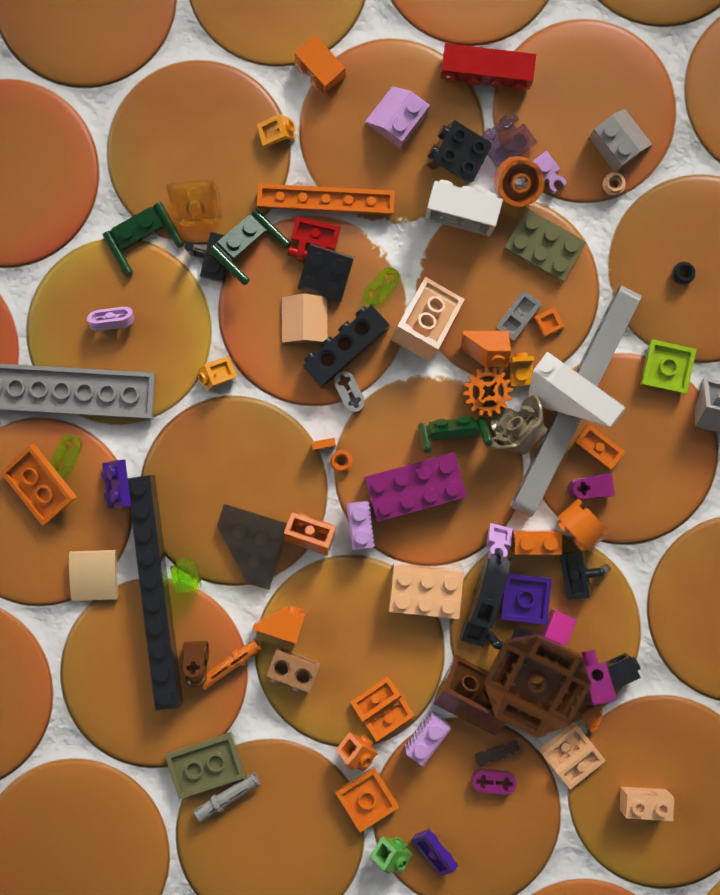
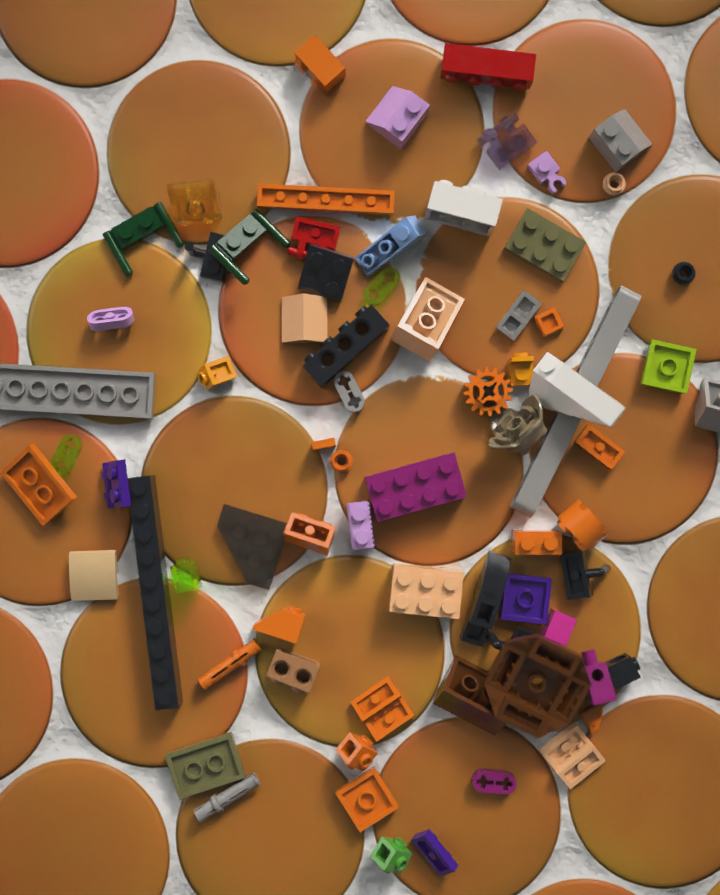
reddish brown piece [183,641,209,688] -> none
light orange bracket [256,114,296,147] -> none
lavender brick [405,710,451,766] -> none
dark green plate [418,416,493,453] -> none
black bracket [426,120,492,183] -> none
orange slope [461,331,511,367] -> none
clear smoke axle [475,740,520,766] -> none
lavender plate [486,523,513,562] -> none
orange brick [494,156,545,207] -> none
magenta piece [568,473,615,499] -> none
light nougat brick [619,787,674,821] -> none
none -> light blue slope [355,216,428,277]

